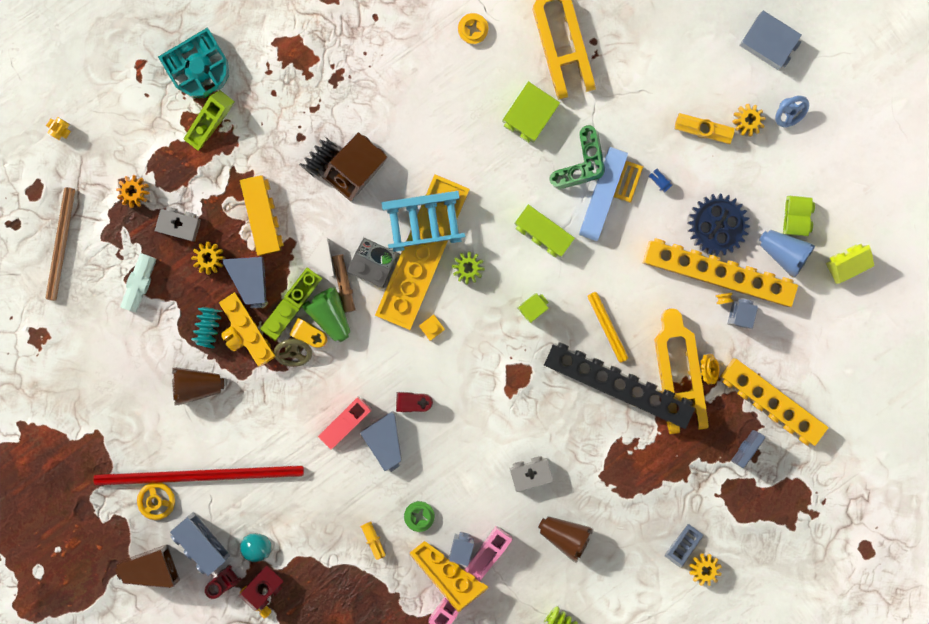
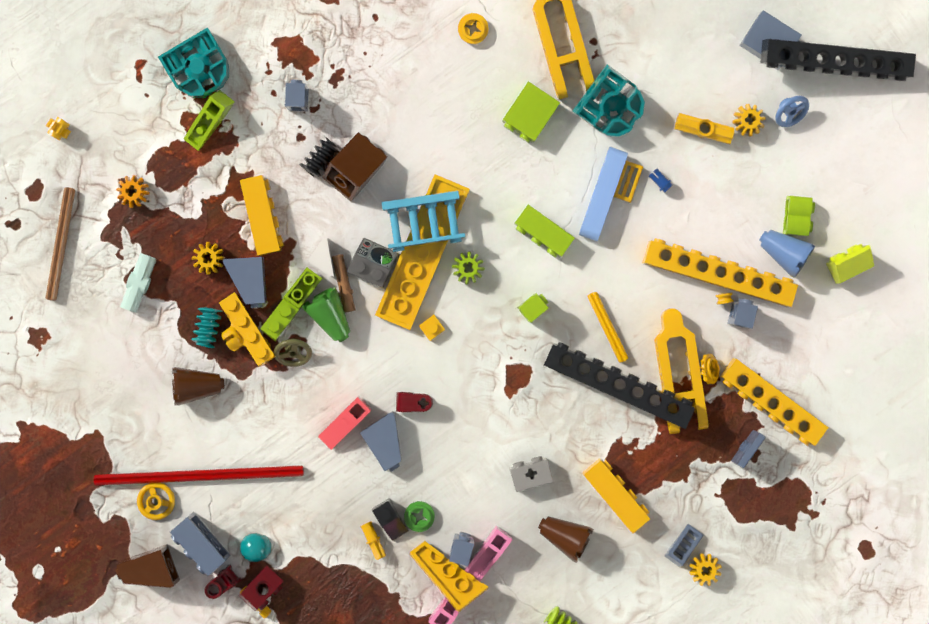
light grey brick [155,207,201,242] -> none
yellow piece [289,318,327,348] -> none
green beam [549,125,605,189] -> none
dark blue gear [687,193,750,256] -> none
none -> sand blue brick [285,80,309,112]
none -> black slope [372,498,409,541]
none -> teal connector [572,64,645,137]
none -> yellow brick [582,459,650,534]
none -> black brick [760,39,916,81]

